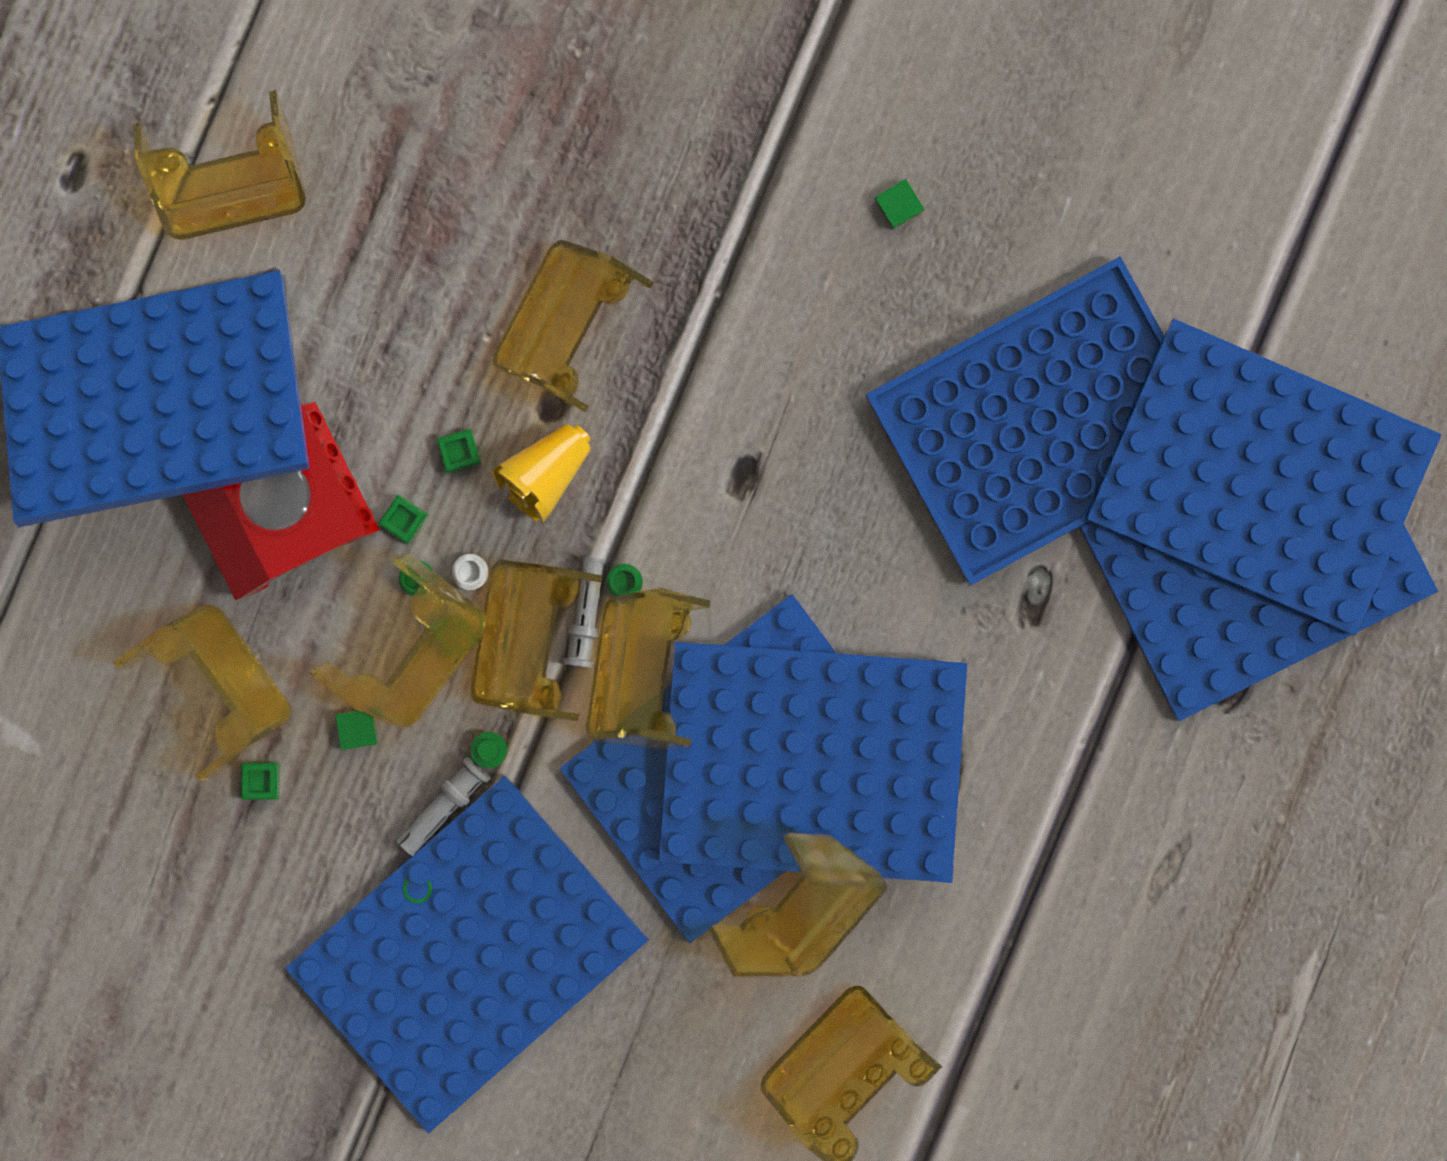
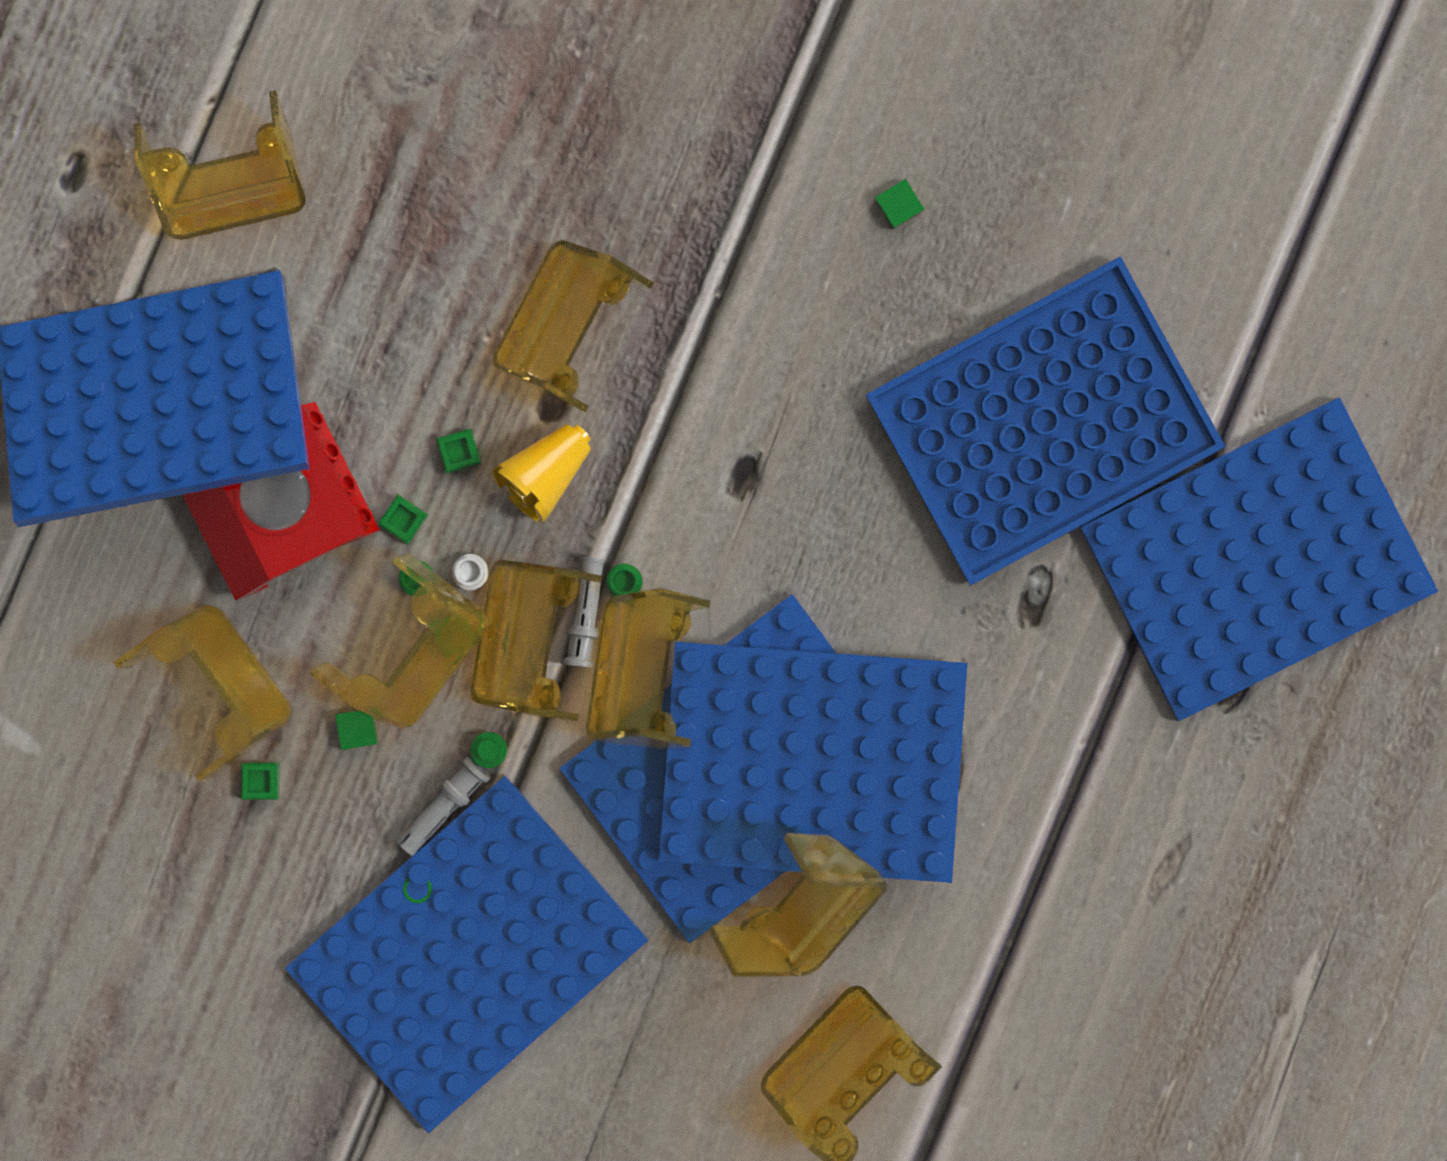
blue plate [1085,318,1442,636] -> none

